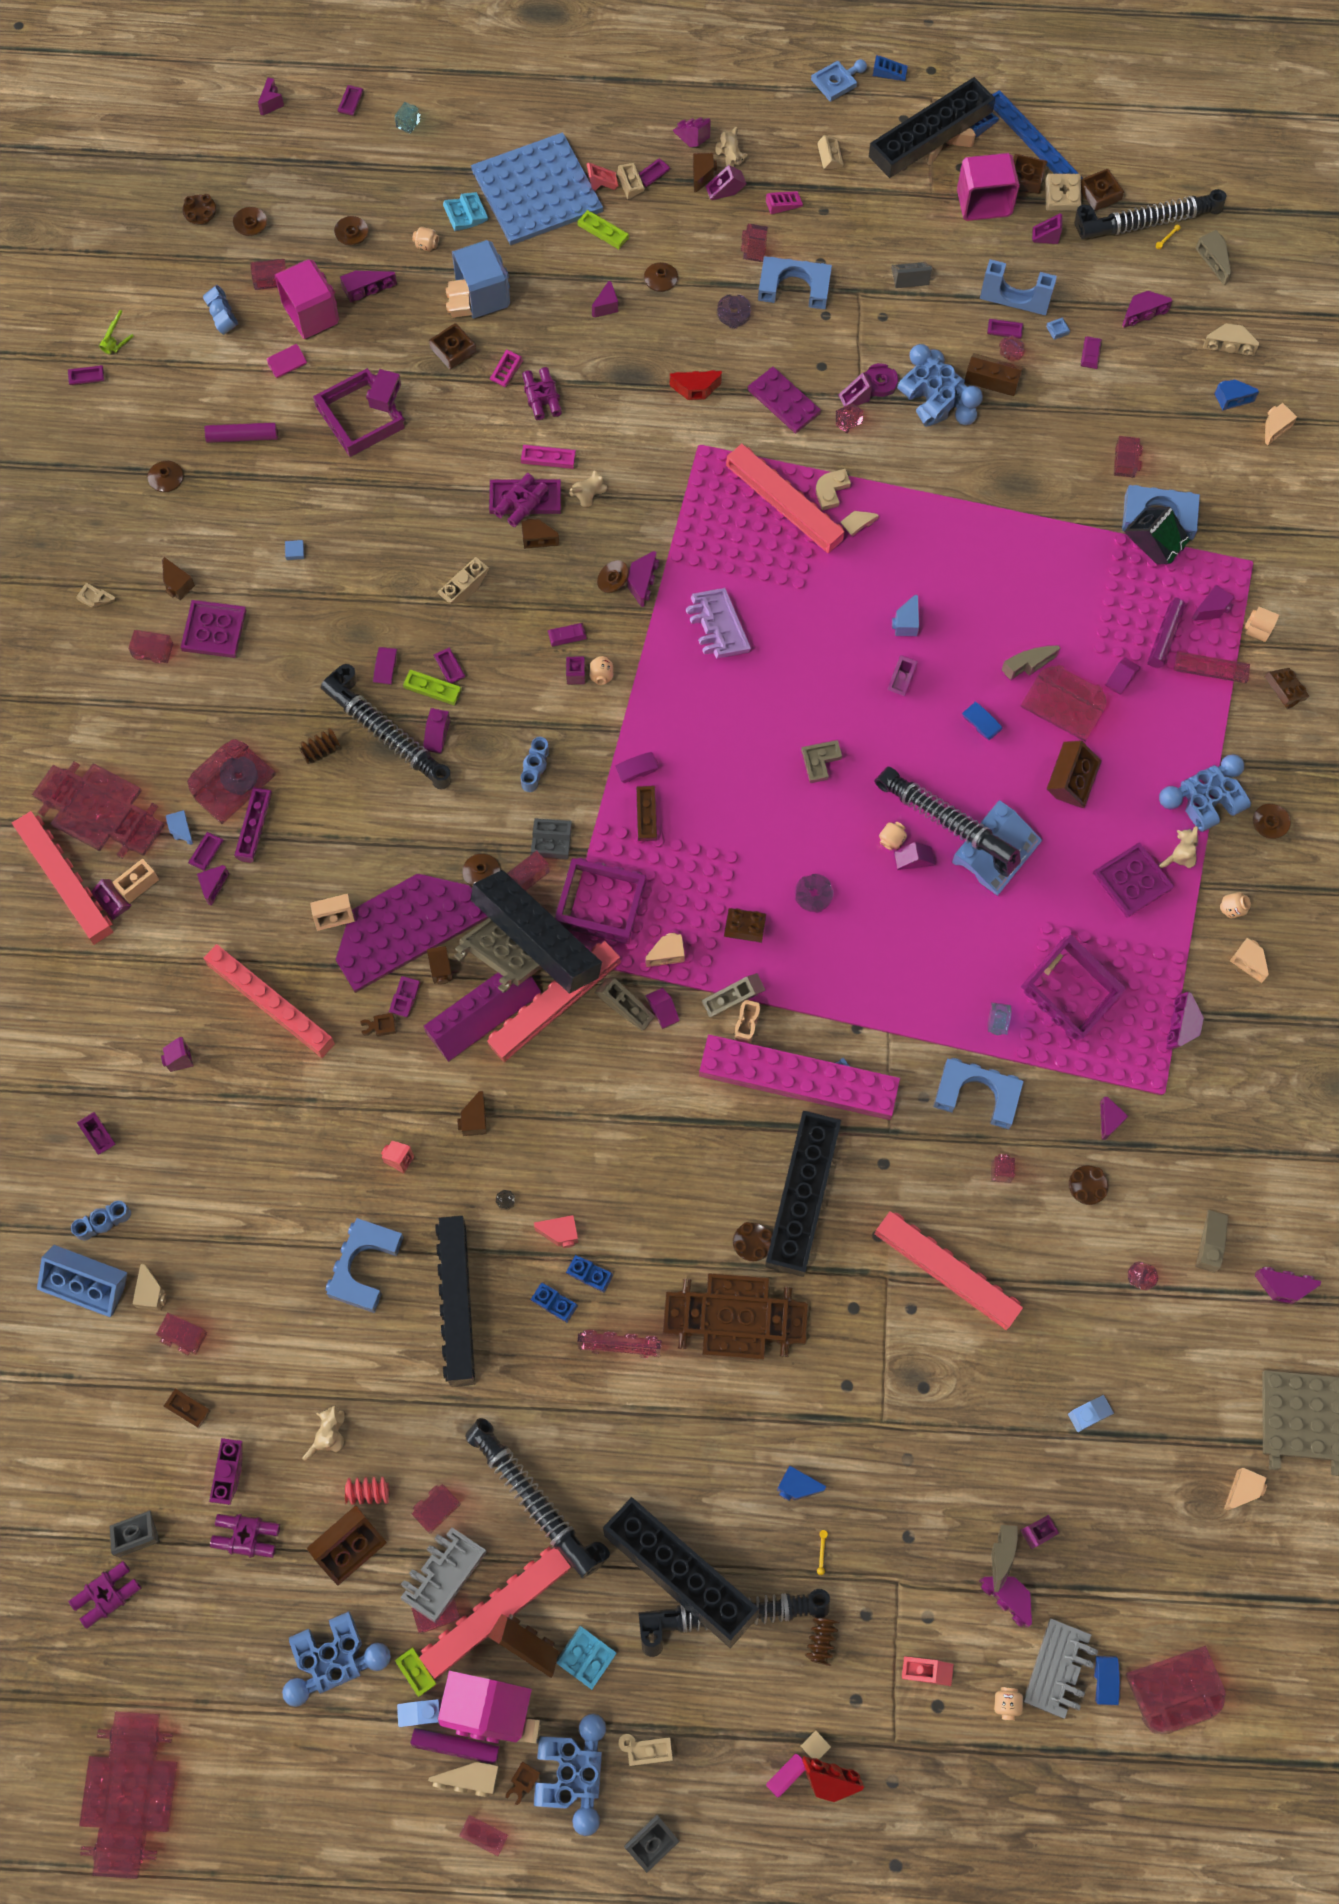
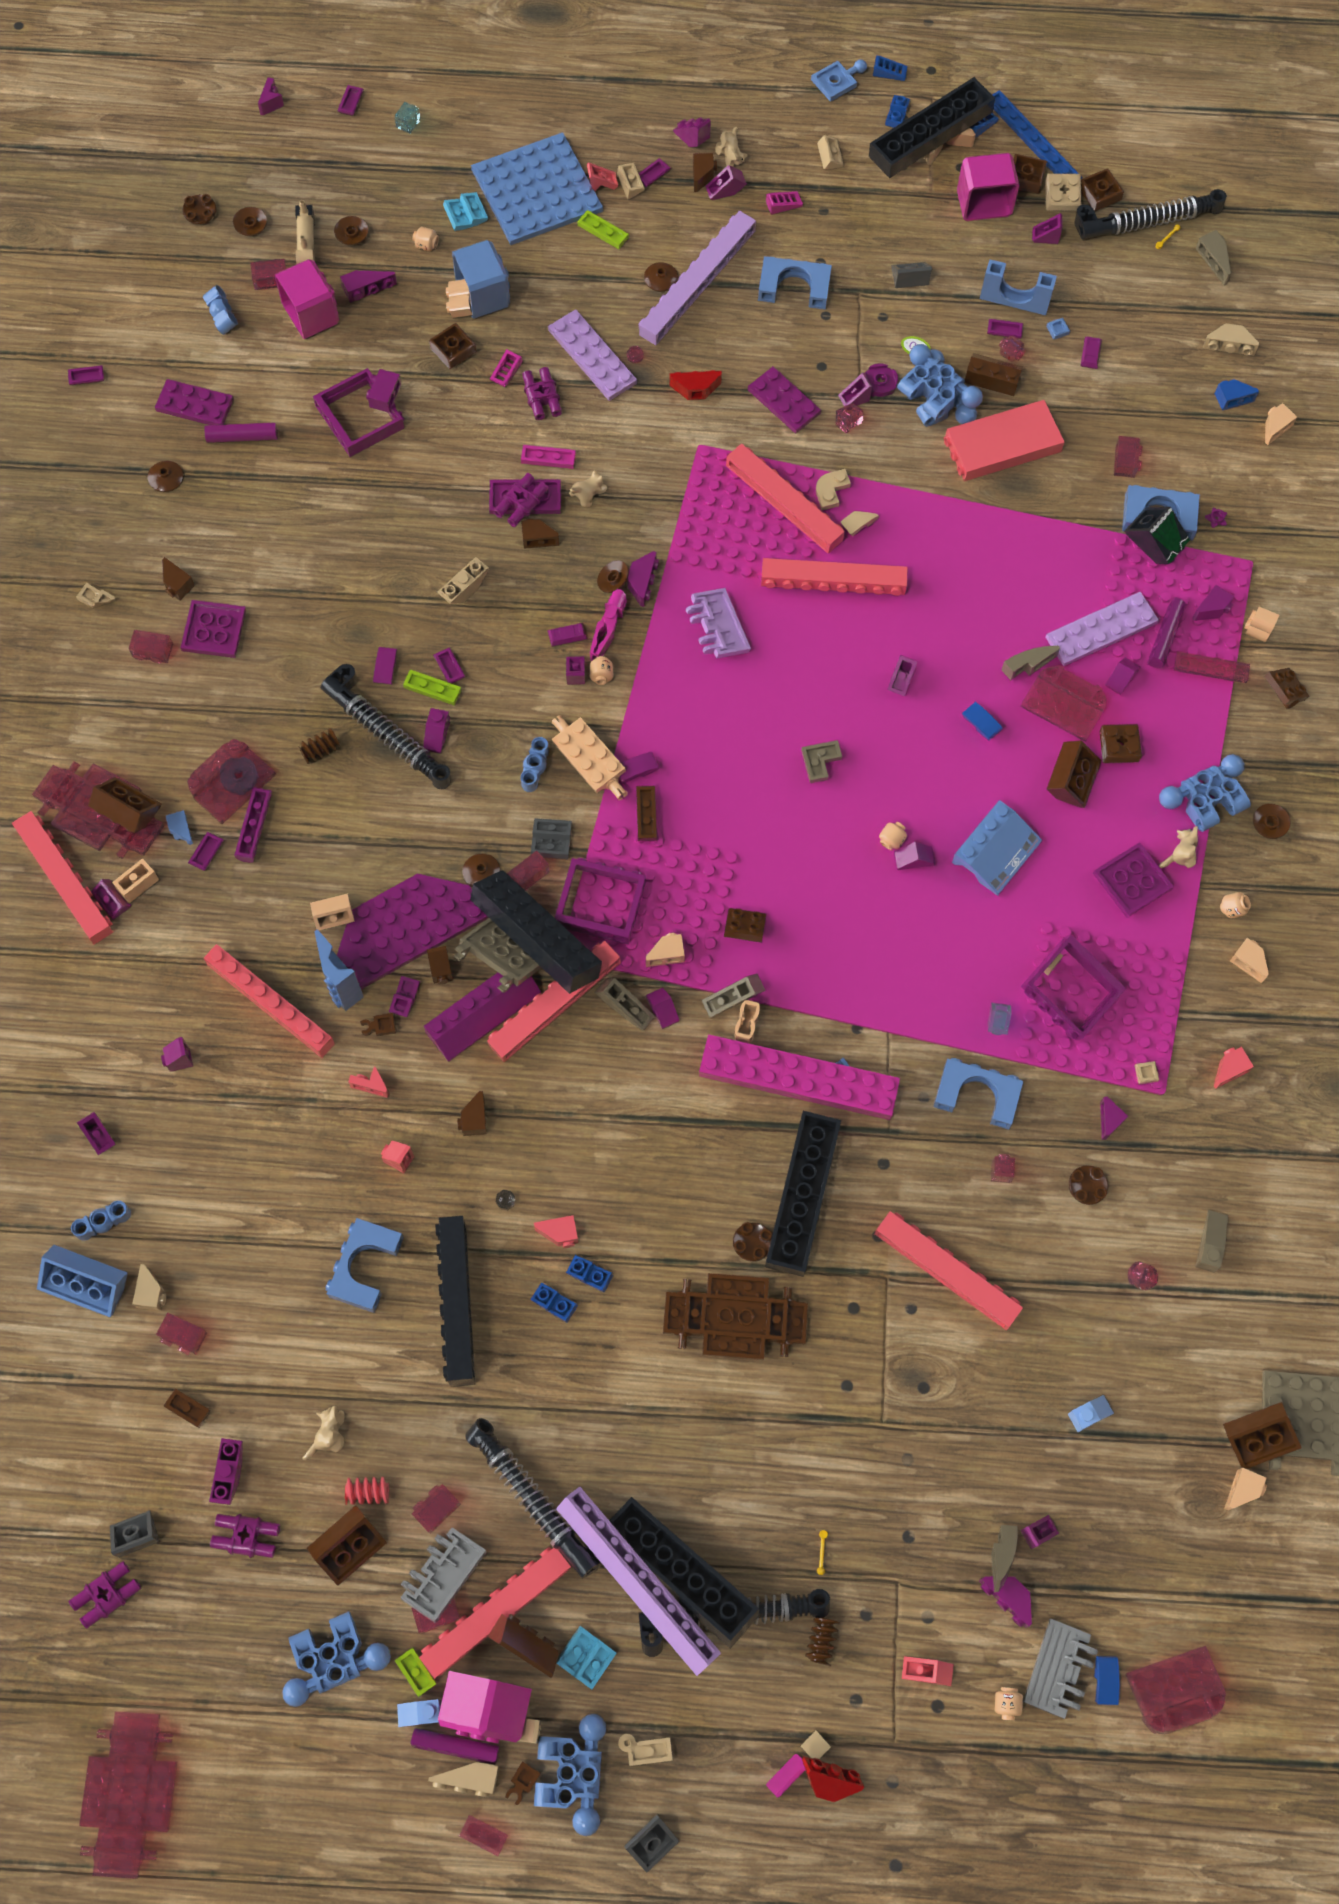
lime plant [99,310,134,354] -> none
magenta slope [197,865,229,906] -> none
dark pink slope [267,344,307,379] -> none
medium blue tile [285,540,304,560] -> none
clear pink plate [577,1330,662,1358] -> none
magenta slope [592,281,618,318] -> none
clear purple plate [717,294,751,329] -> none
clear pink brick [741,223,768,262] -> none
blue slope [777,1466,826,1501] -> none
clear purple plate [795,874,833,913] -> none
black piece [874,766,1021,877] -> none
medium blue slope [892,595,919,636] -> none
magenta slope [1122,291,1173,328] -> none
magenta slope [1166,992,1204,1050] -> none
magenta slope [1255,1267,1321,1304] -> none
none -> reddish brown slope [88,777,162,833]
none -> magenta plate [155,379,234,425]
none -> tan piece [295,200,315,264]
none -> medium blue piece [314,929,364,1011]
none -> coral slope [348,1066,389,1098]
none -> lavender plate [548,309,637,401]
none -> light nougat plate [551,715,628,800]
none -> lavender brick [556,1487,721,1676]
none -> dark pink arm [590,589,627,661]
none -> clear pink plate [626,346,644,363]
none -> lavender brick [639,211,756,345]
none -> coral brick [761,558,907,596]
none -> blue slope [885,95,910,127]
none -> sticker [901,336,931,354]
none -> coral brick [944,400,1065,481]
none -> lavender plate [1045,592,1159,666]
none -> reddish brown brick [1099,724,1142,763]
none -> tan tile [1134,1061,1159,1084]
none -> magenta plate [1205,507,1227,528]
none -> coral slope [1214,1047,1254,1089]
none -> reddish brown slope [1223,1402,1302,1469]

